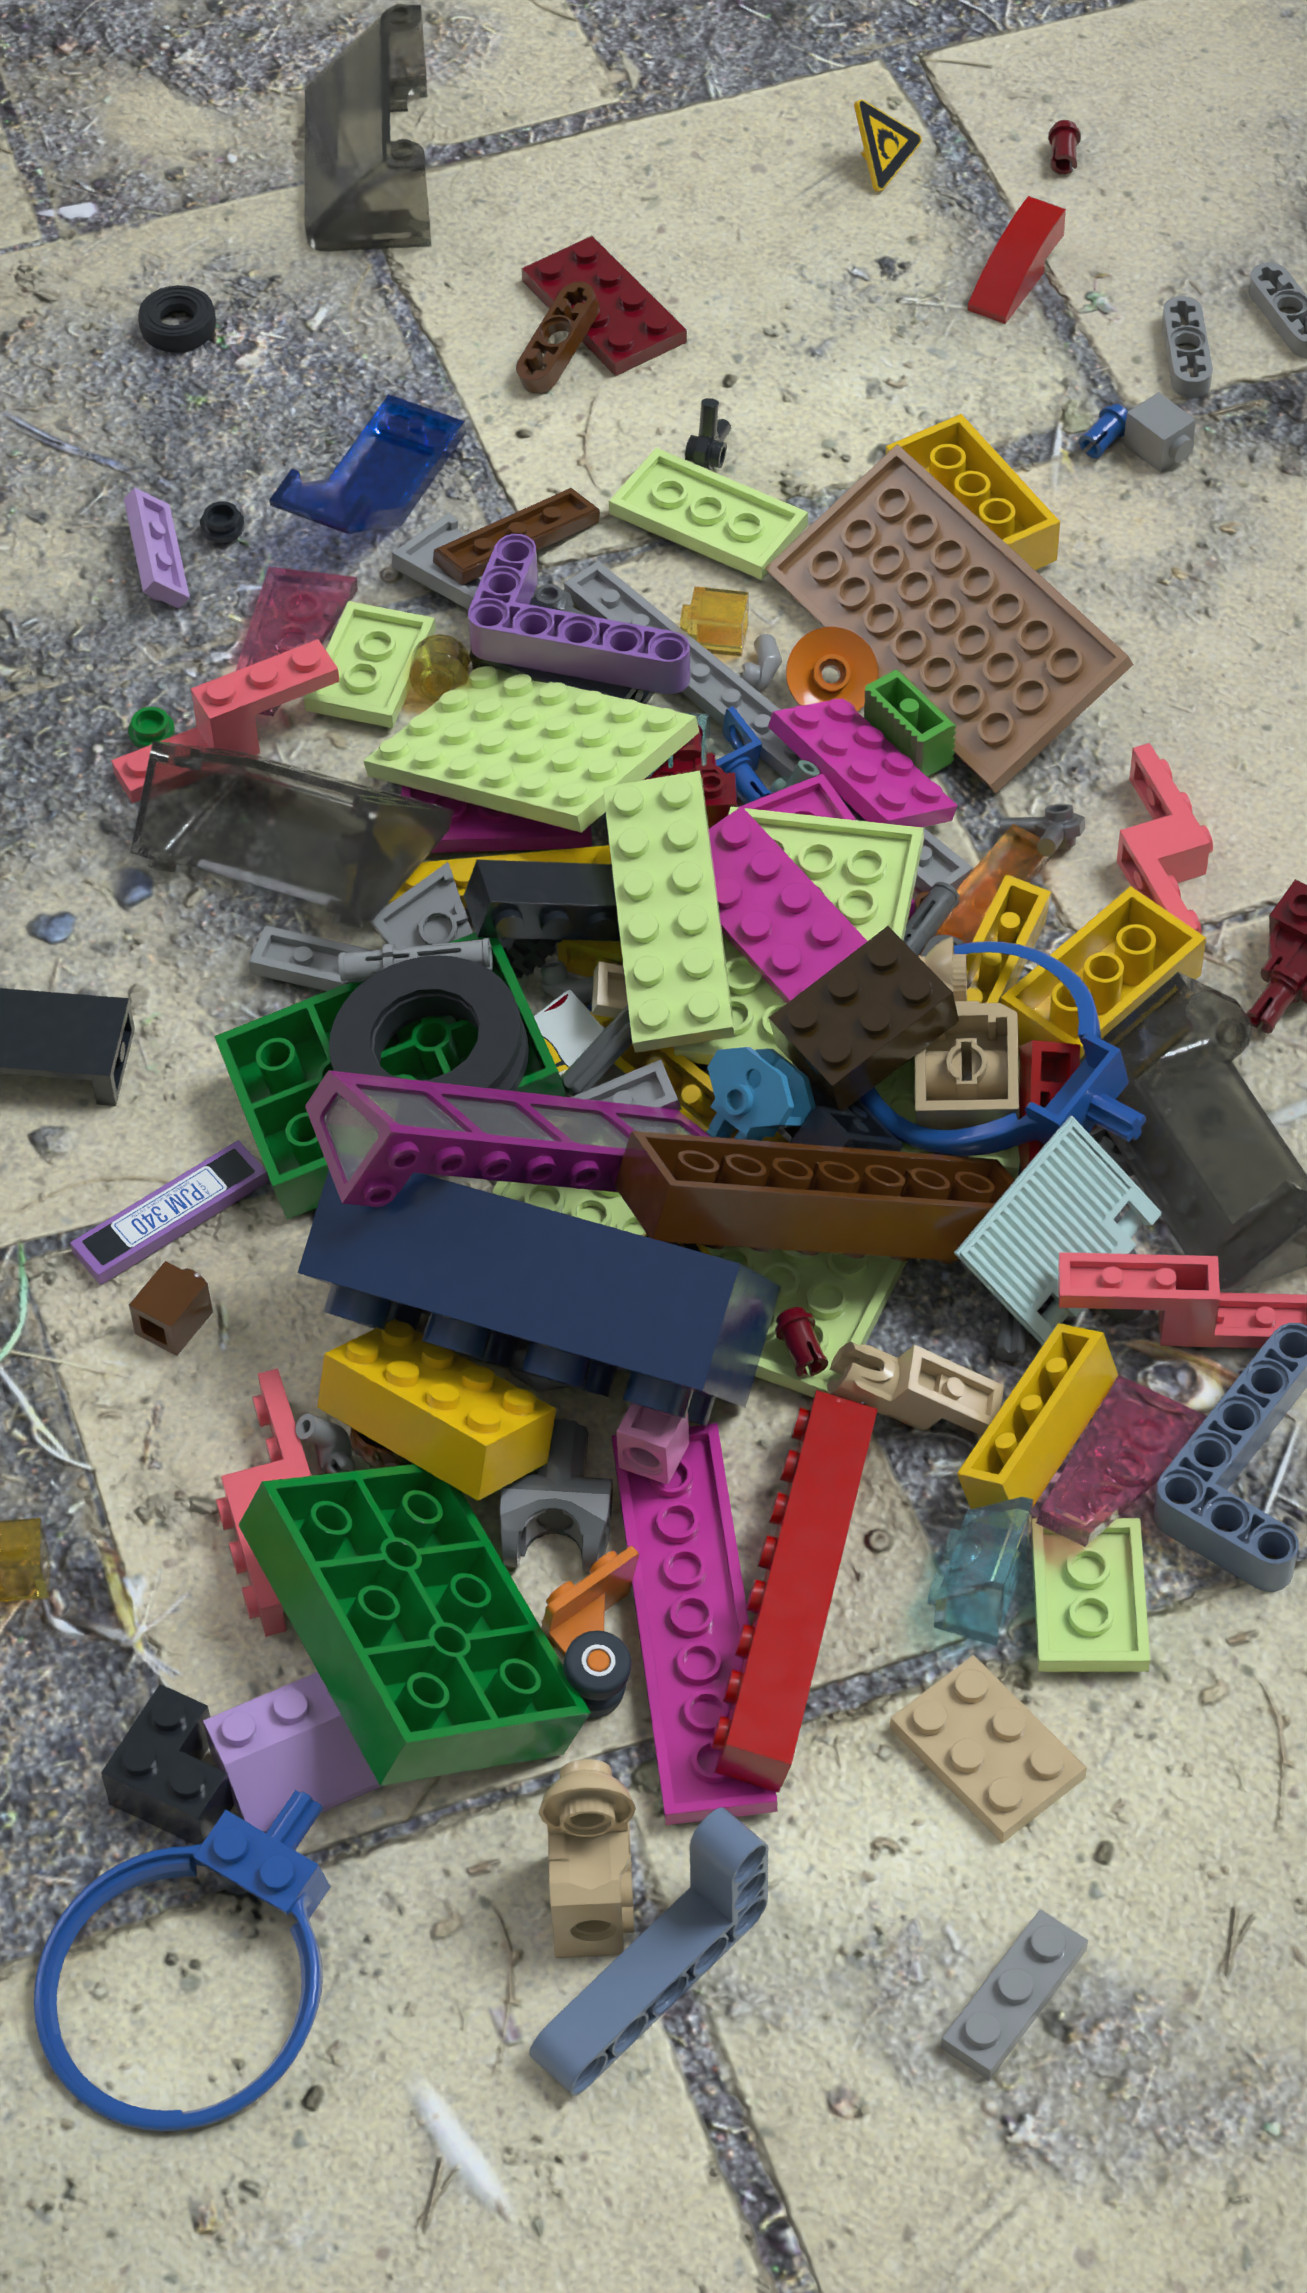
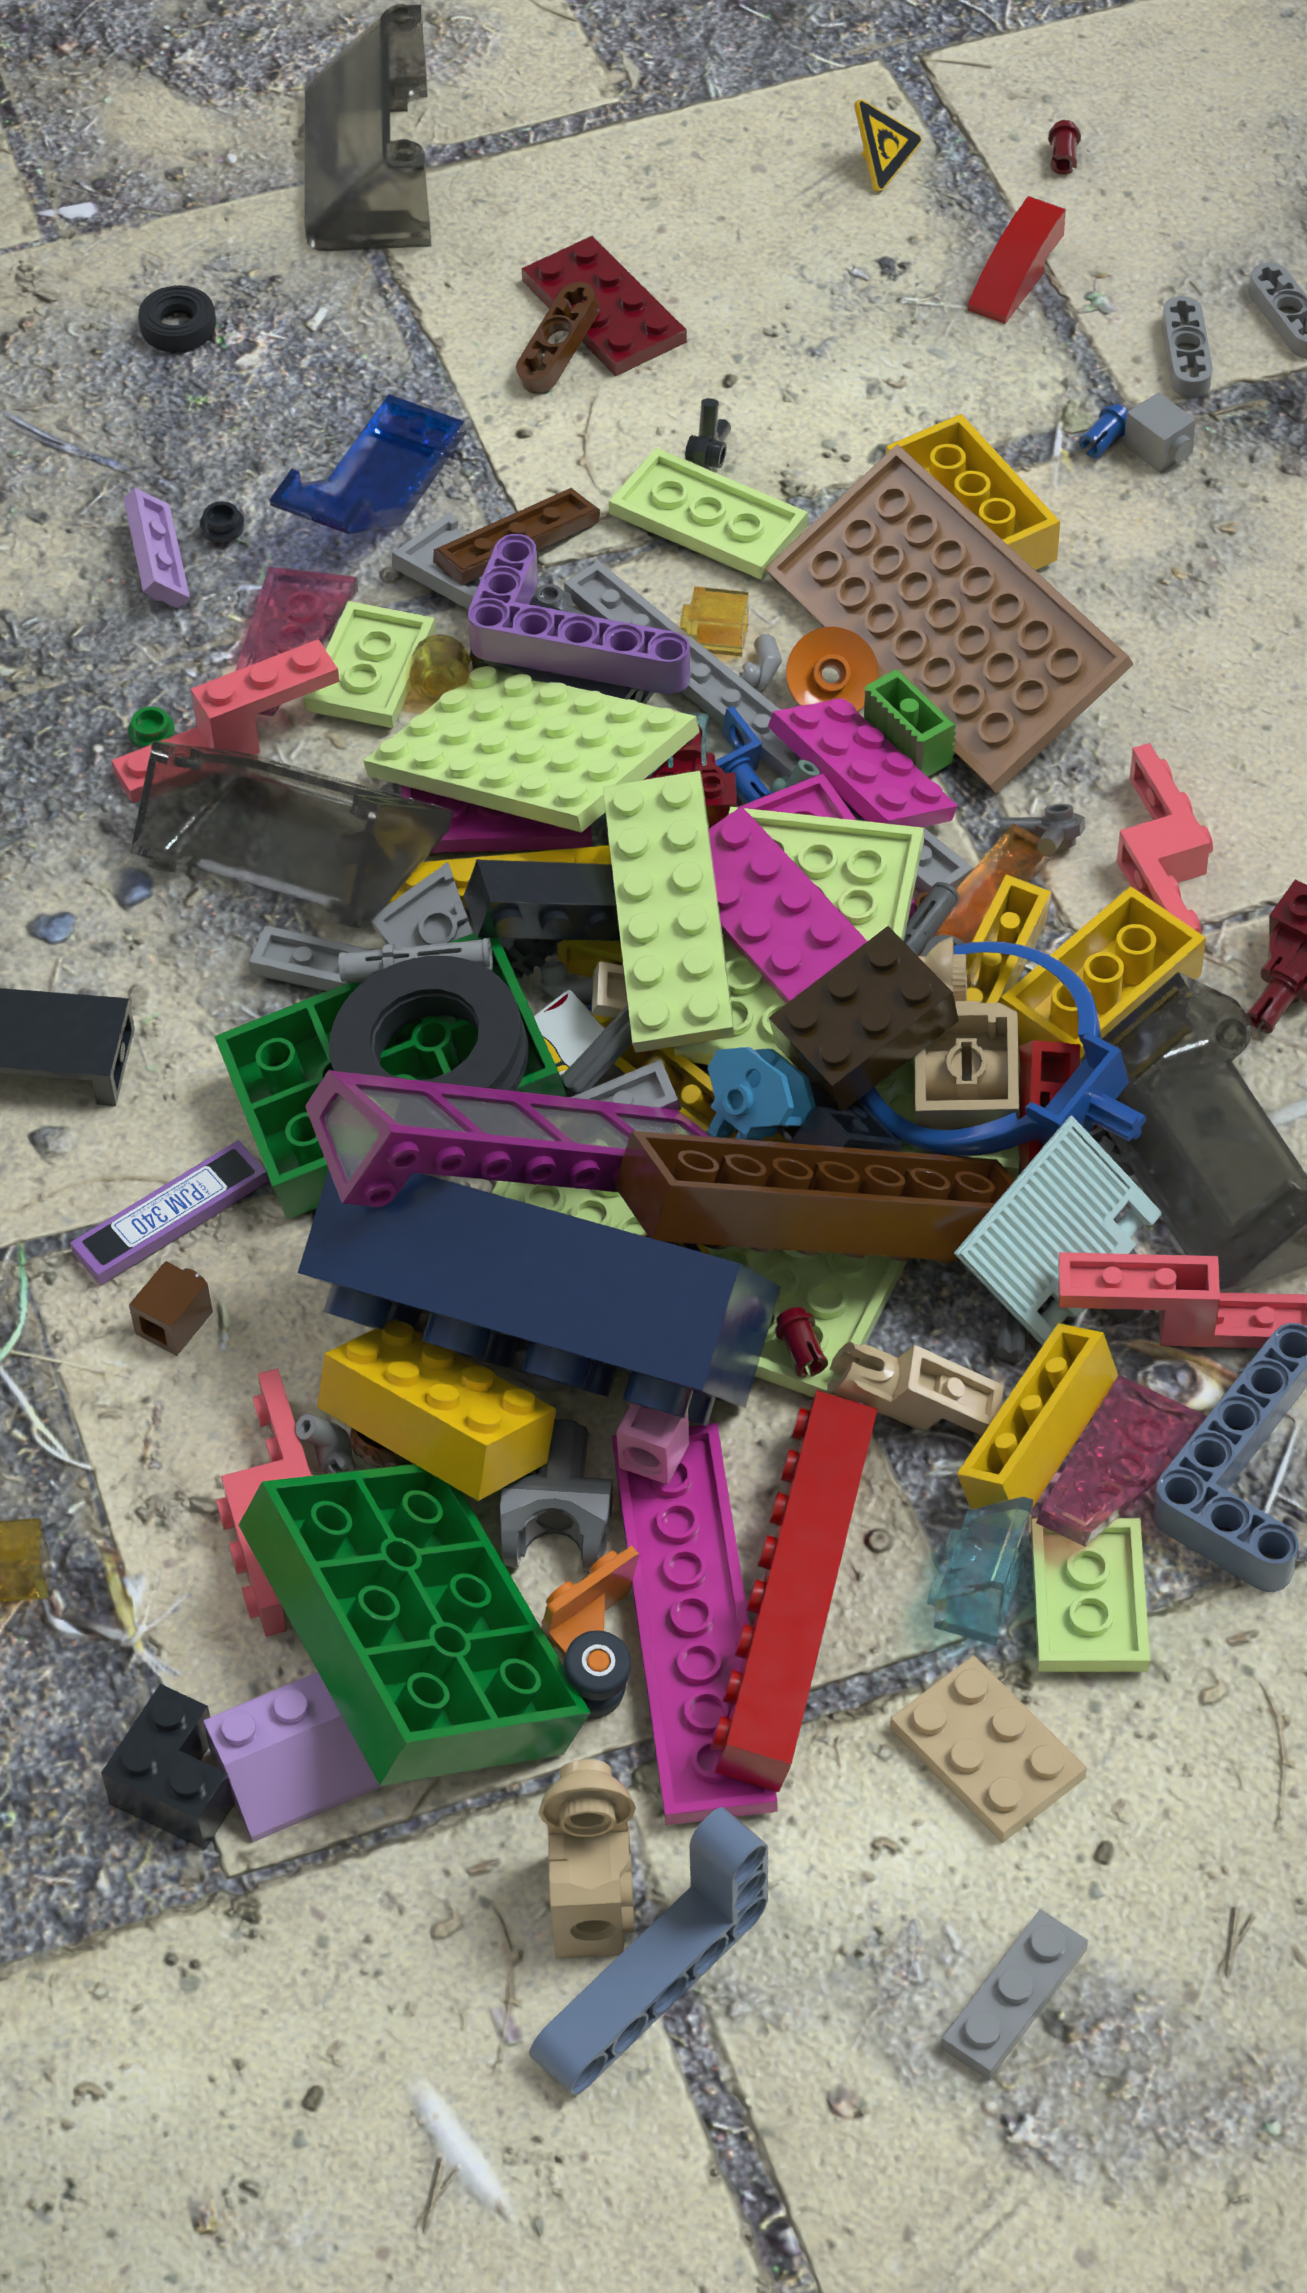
blue brick [34,1790,331,2131] -> none

